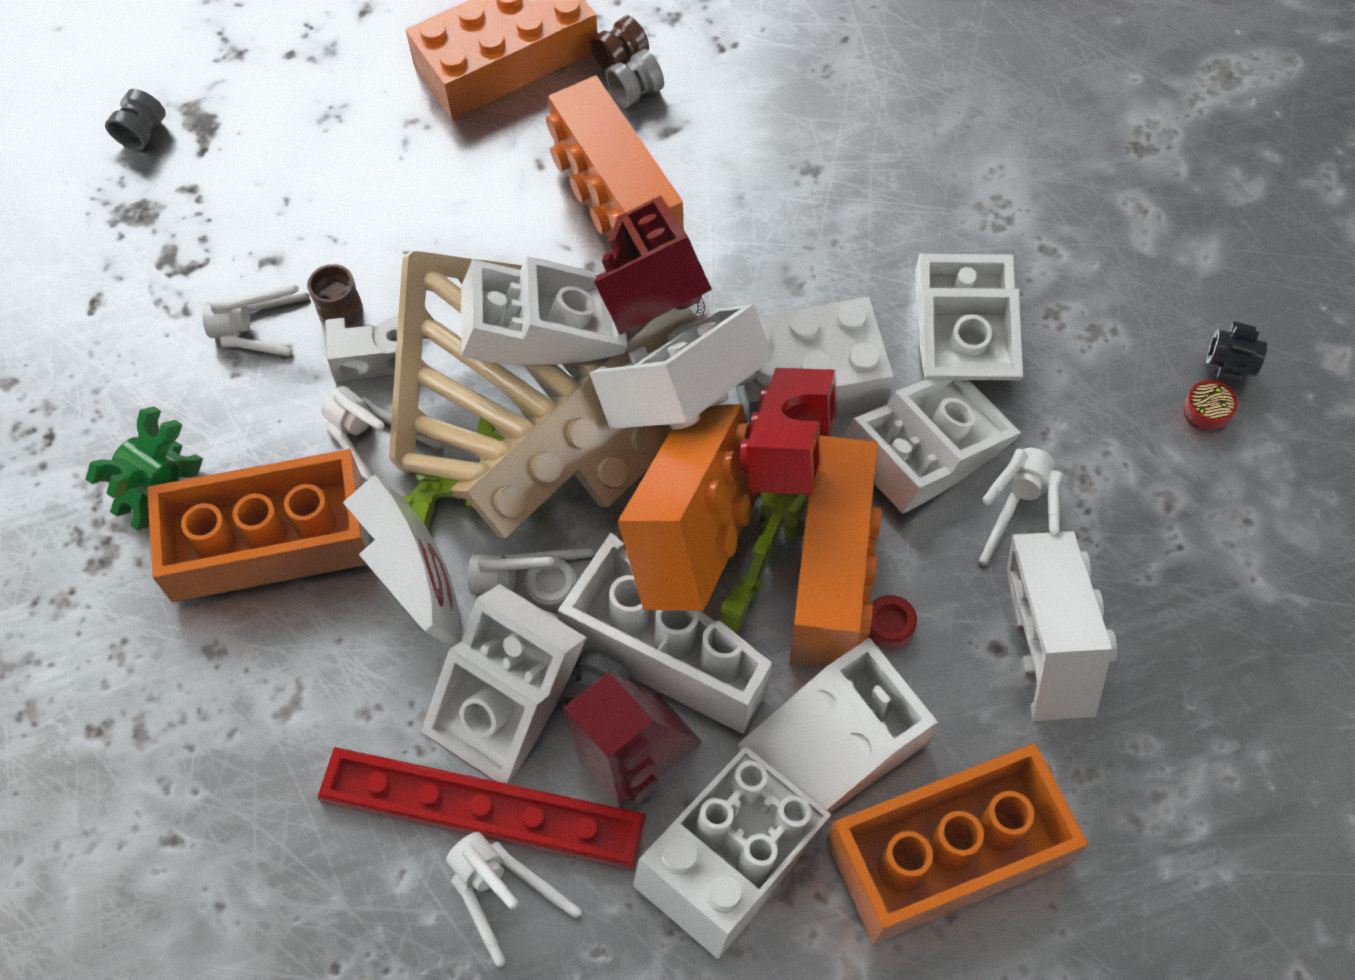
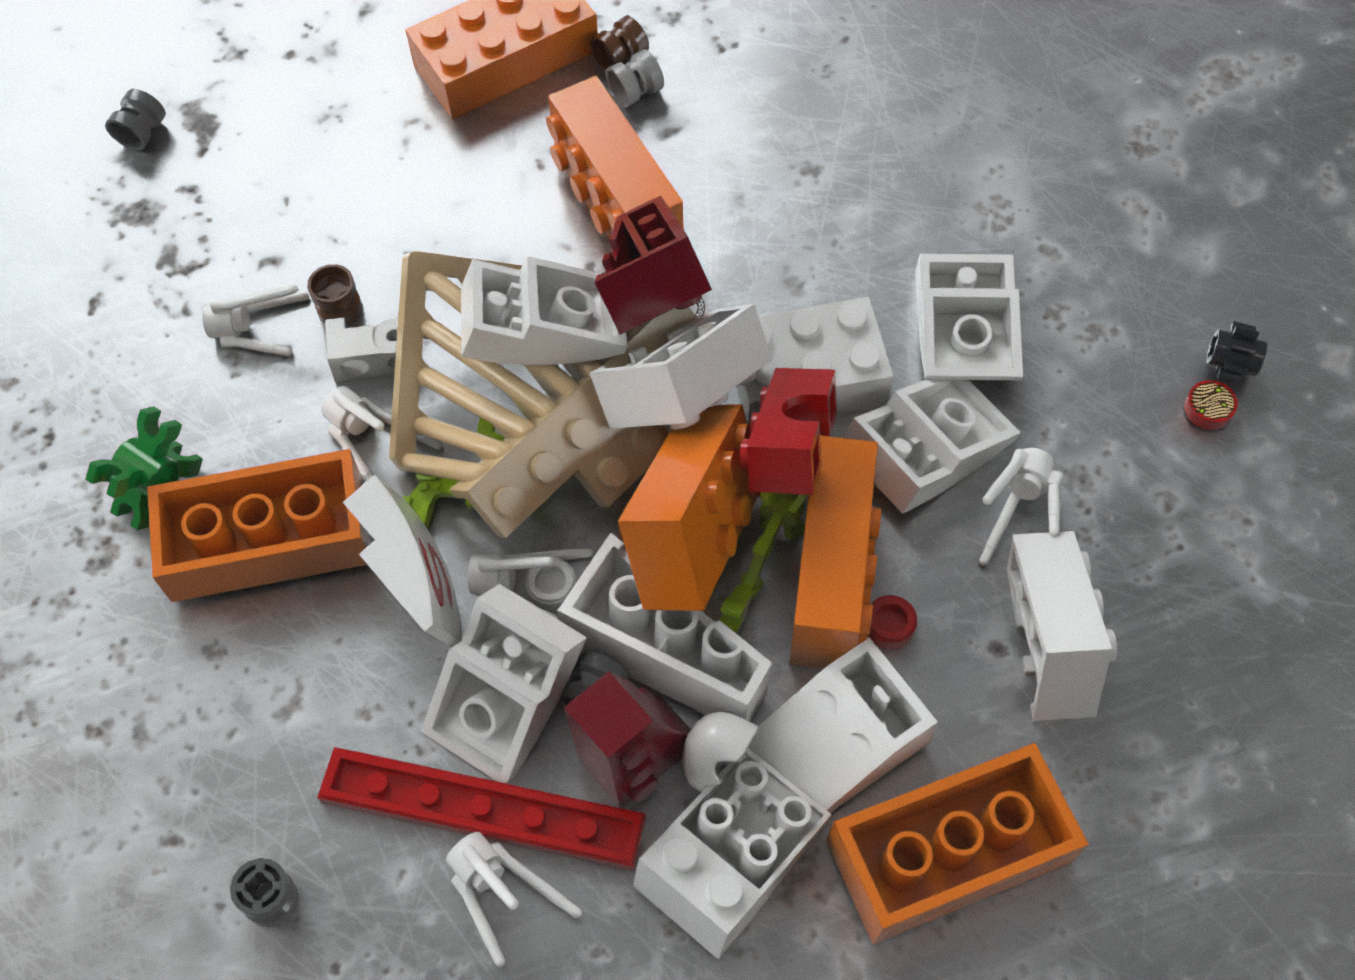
none -> dark grey wheel [230,858,298,927]
none -> white hair [682,711,758,792]

